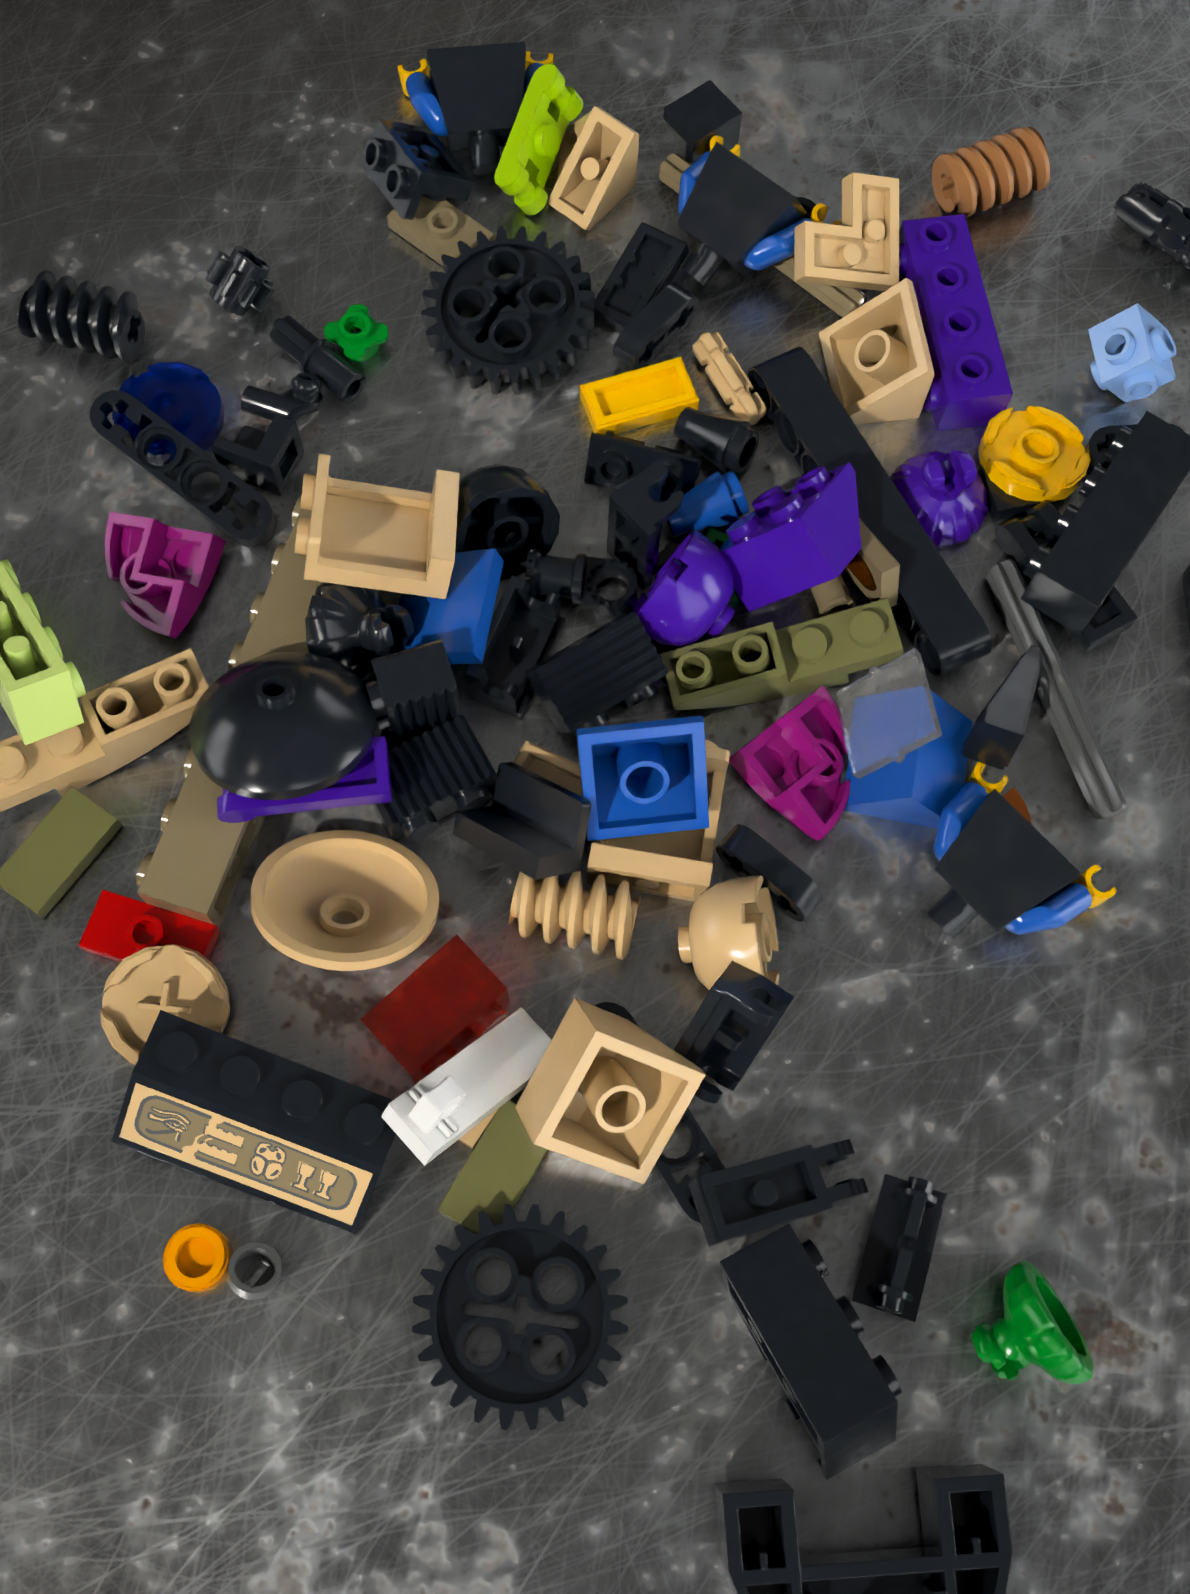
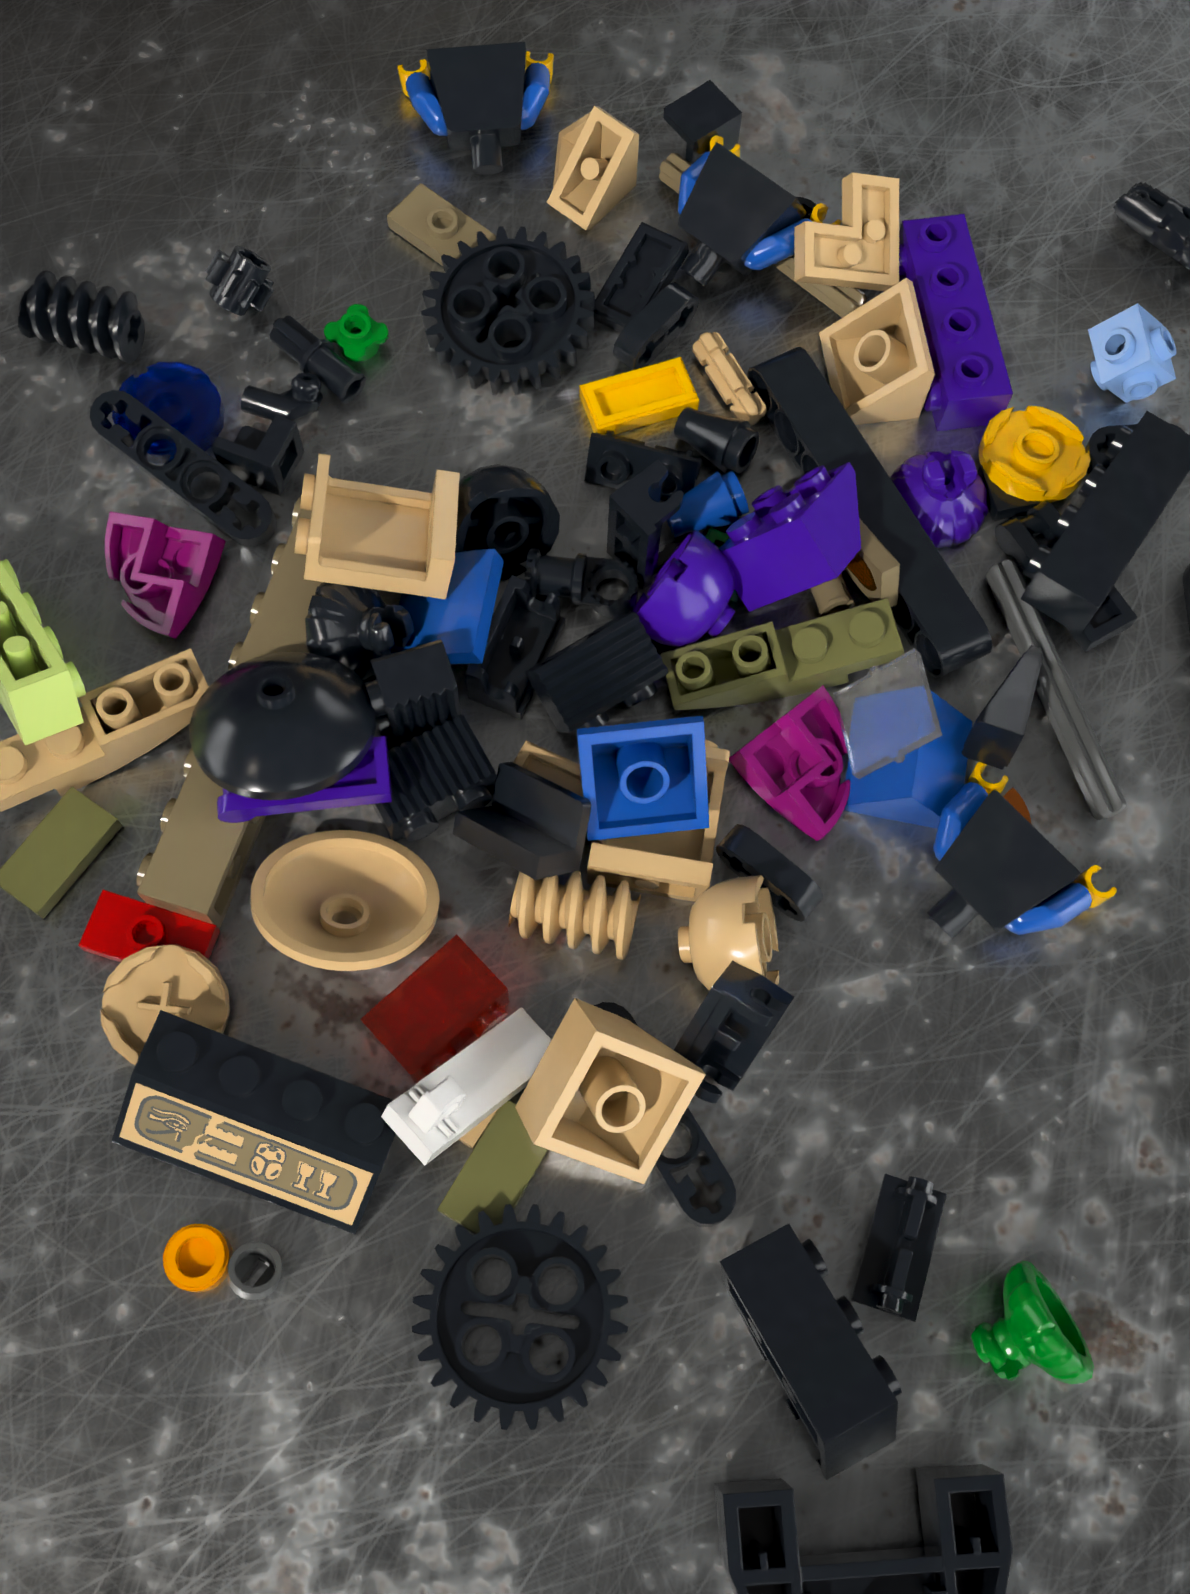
black bracket [363,118,474,220] -> none
lime plate [494,63,583,216] -> none
black hinge [688,1139,869,1247] -> none
medium nougat piece [932,127,1050,217] -> none

